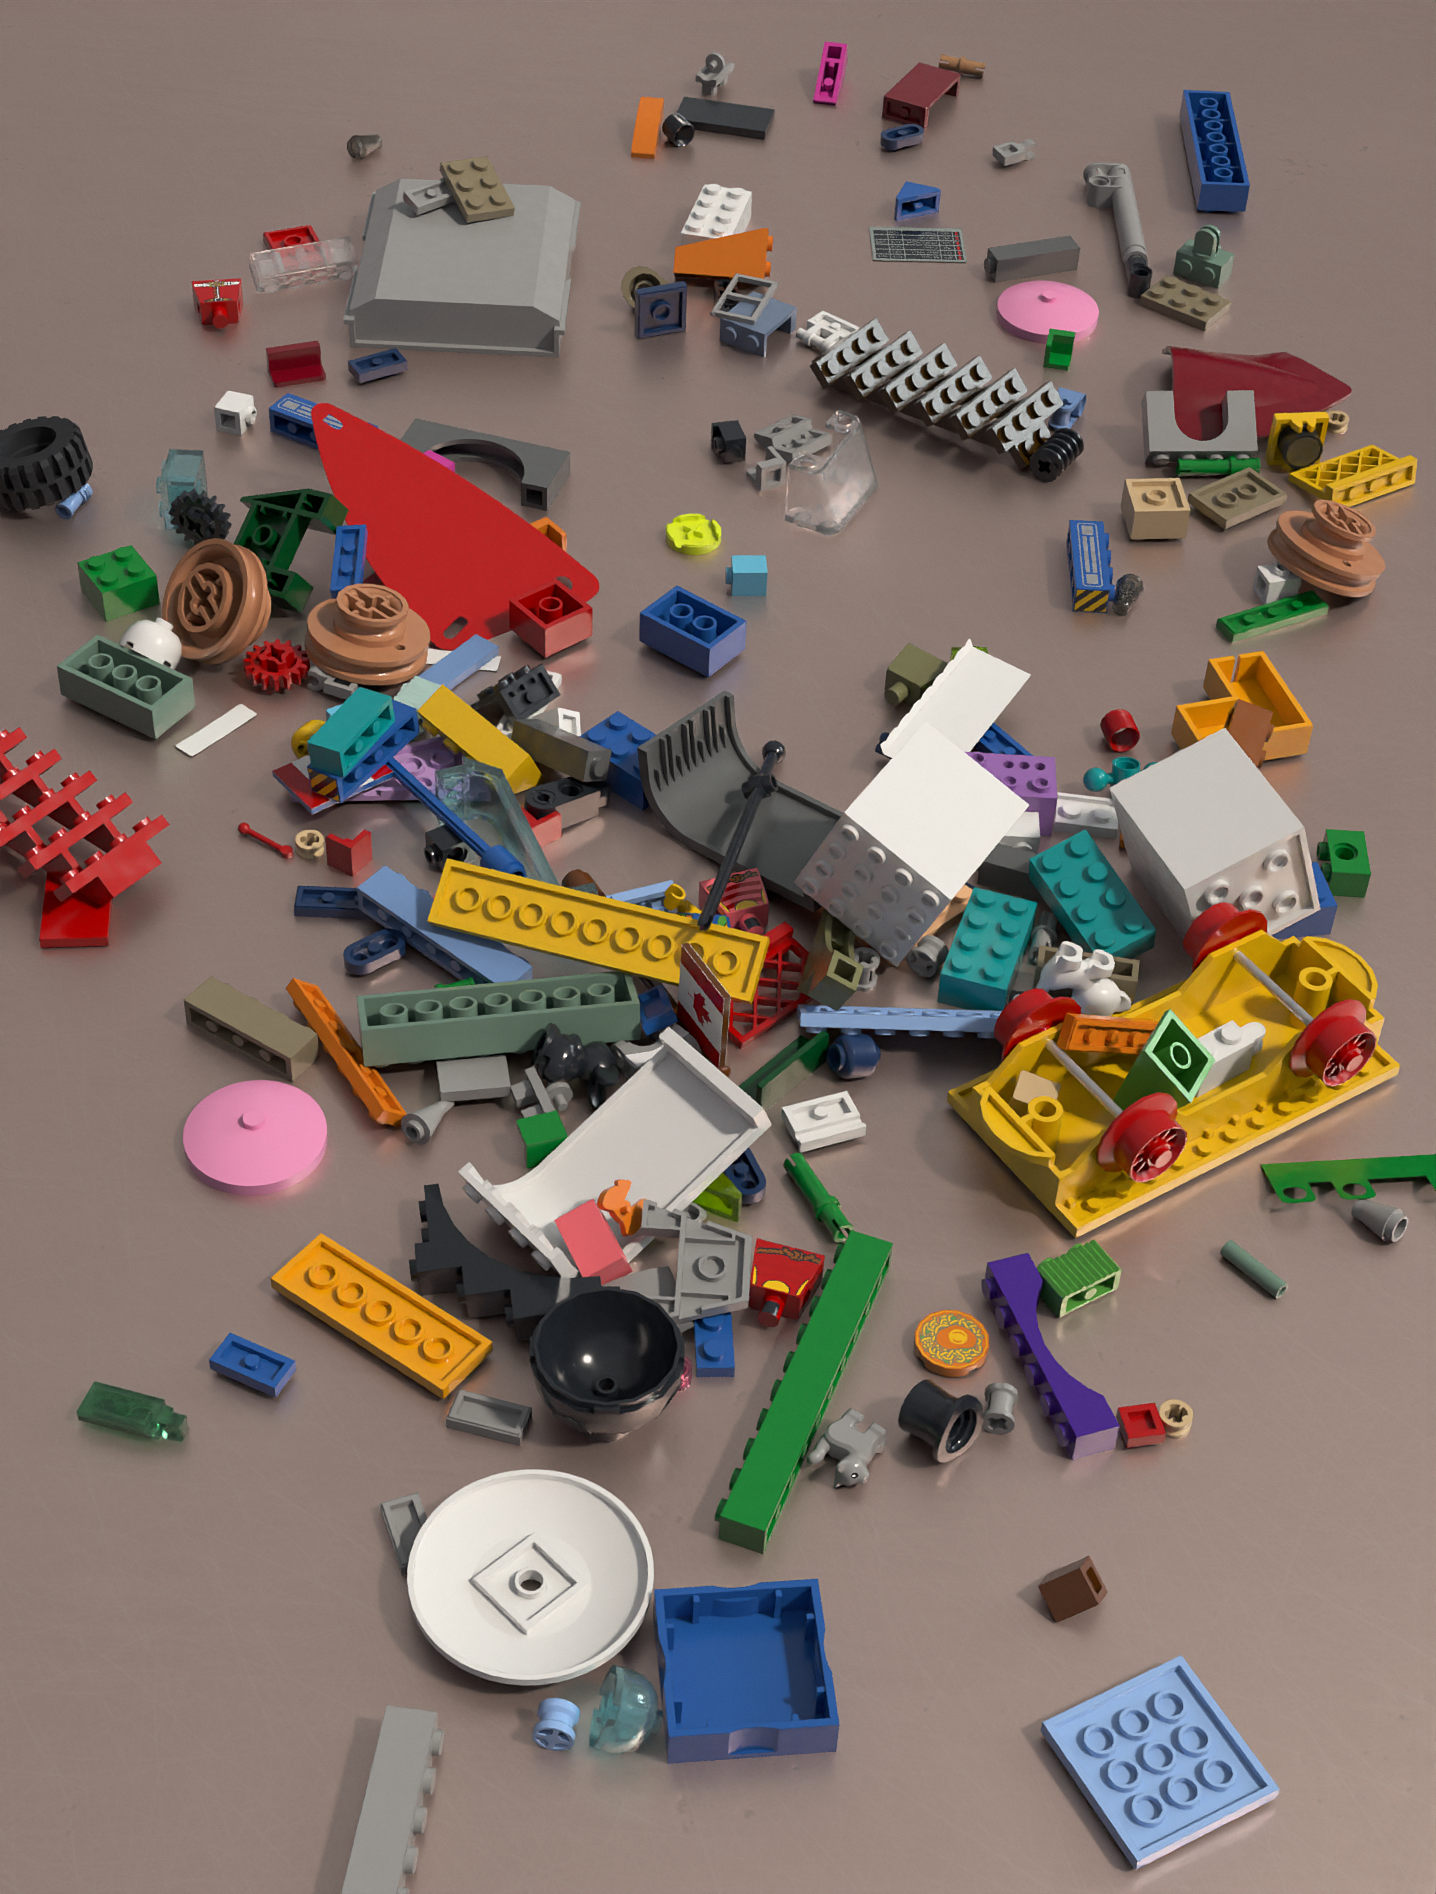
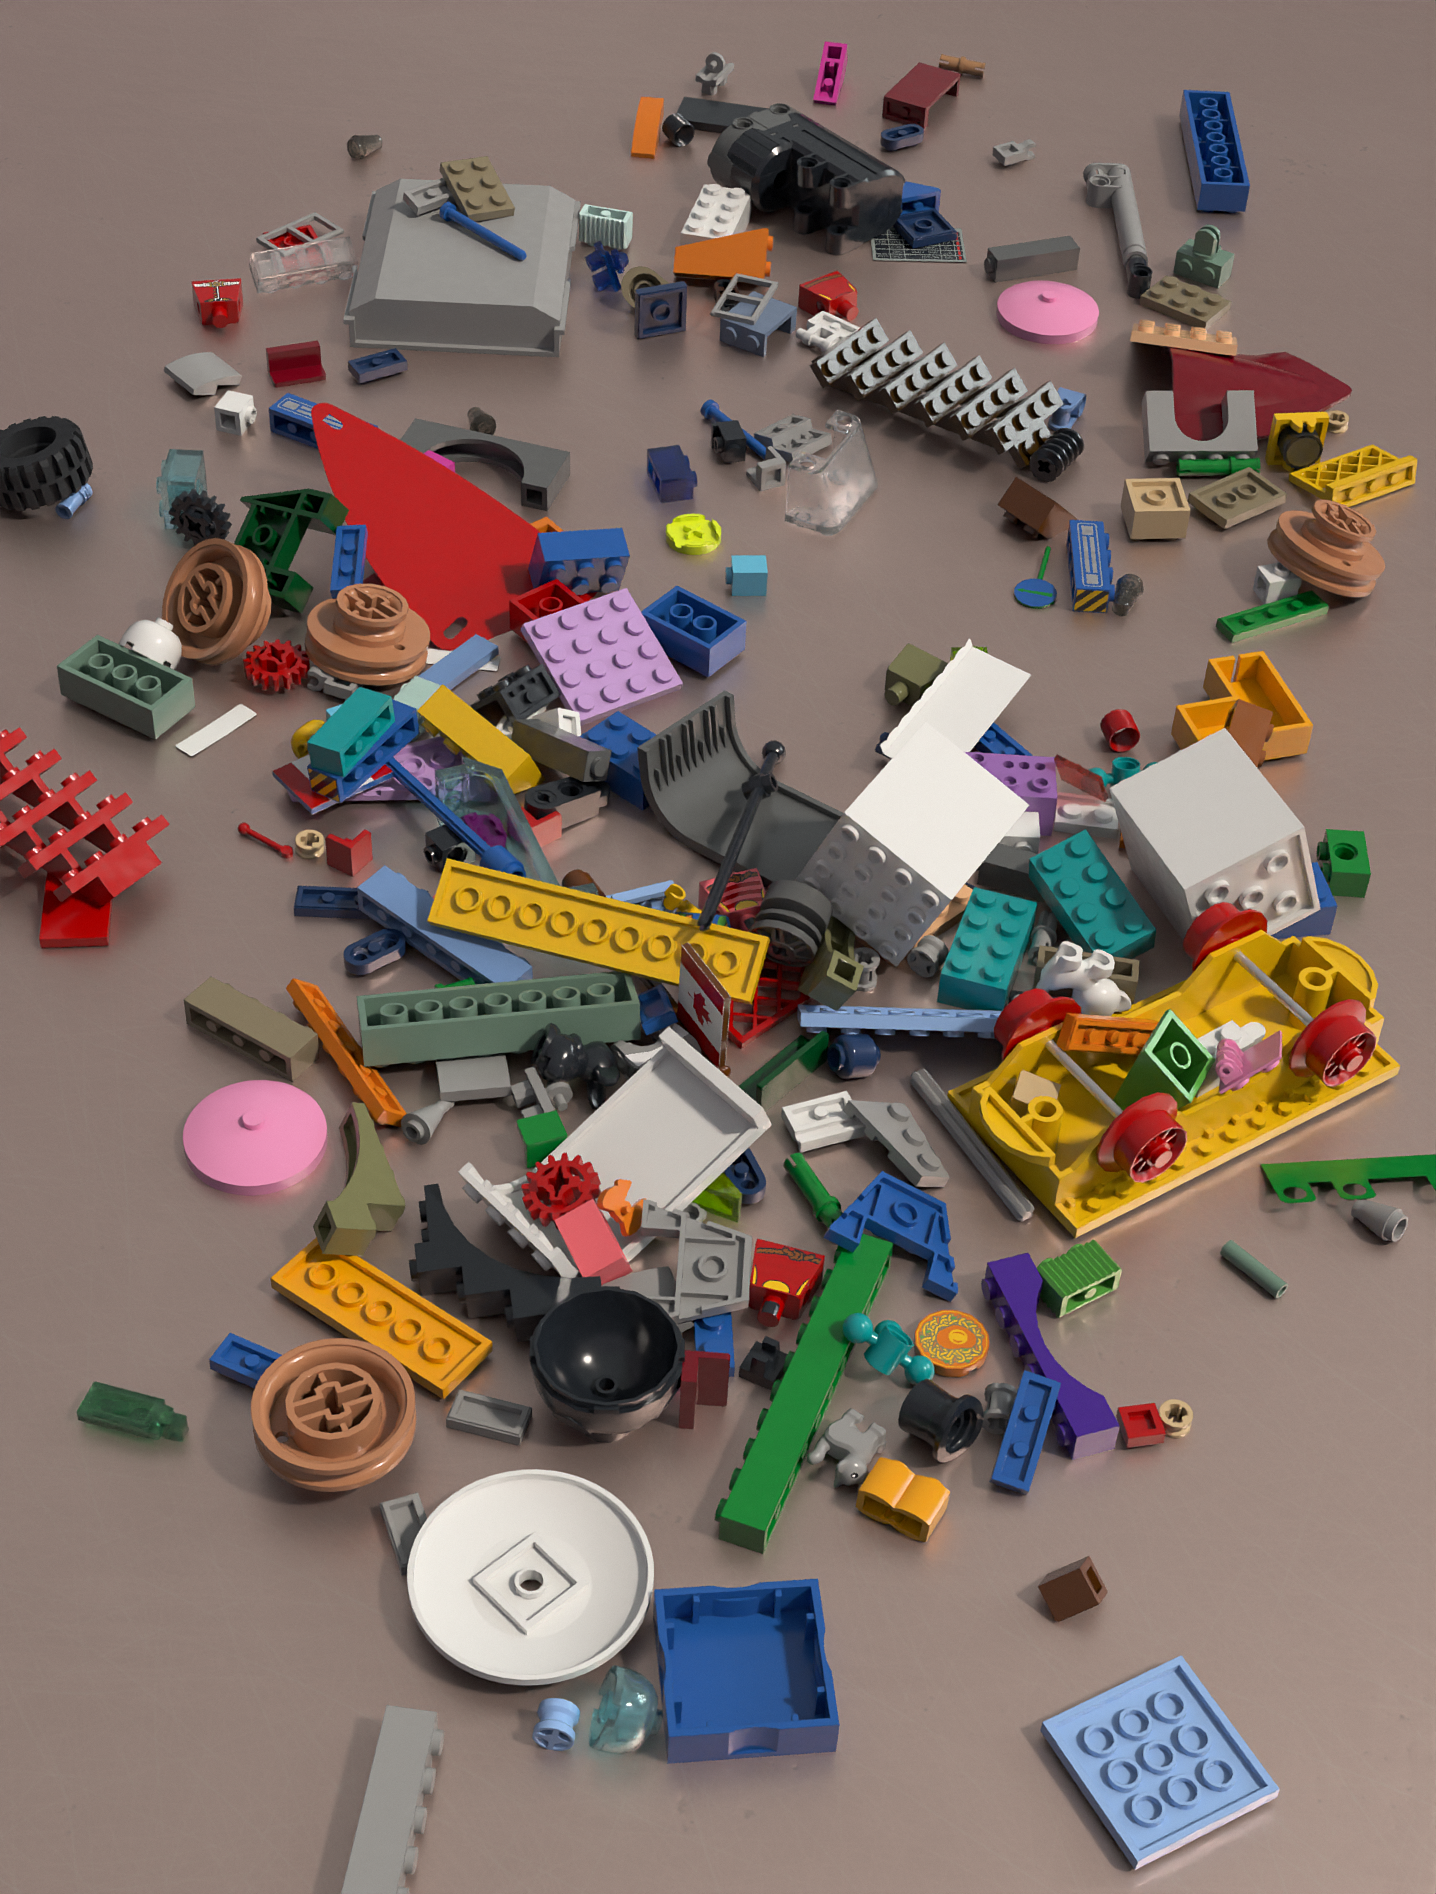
green brick [77,545,160,622] -> none
green panel [1043,328,1075,371] -> none
none -> light grey slope [164,352,242,395]
none -> nougat wheel [251,1338,416,1492]
none -> light grey window [256,212,344,259]
none -> olive arch [313,1102,406,1256]
none -> blue bar [439,202,527,260]
none -> magenta tile [461,812,507,847]
none -> clear smoke cone [467,407,496,435]
none -> lavender plate [521,588,683,726]
none -> red gear [521,1153,601,1230]
none -> blue brick [528,528,630,595]
none -> light aqua brick [579,204,633,250]
none -> clear blue hips [584,241,629,292]
none -> clear blue brick [647,445,697,503]
none -> dark red panel [679,1350,730,1430]
none -> blue bar [700,399,766,460]
none -> black piece [707,103,905,255]
none -> black tile [739,1336,788,1391]
none -> dark grey wheel [749,880,833,967]
none -> red torso [798,271,859,321]
none -> blue wing [823,1171,958,1302]
none -> light grey wing [843,1100,950,1188]
none -> teal piece [843,1313,935,1385]
none -> light orange brick [855,1457,950,1542]
none -> dark blue tile [893,208,957,248]
none -> light grey axle [910,1069,1034,1222]
none -> blue plate [989,1370,1061,1495]
none -> reddish brown slope [997,477,1078,539]
none -> blue piece [1014,546,1057,609]
none -> clear red piece [1054,754,1108,802]
none -> light nougat plate [1130,319,1238,356]
none -> bright pink hinge [1215,1030,1282,1094]

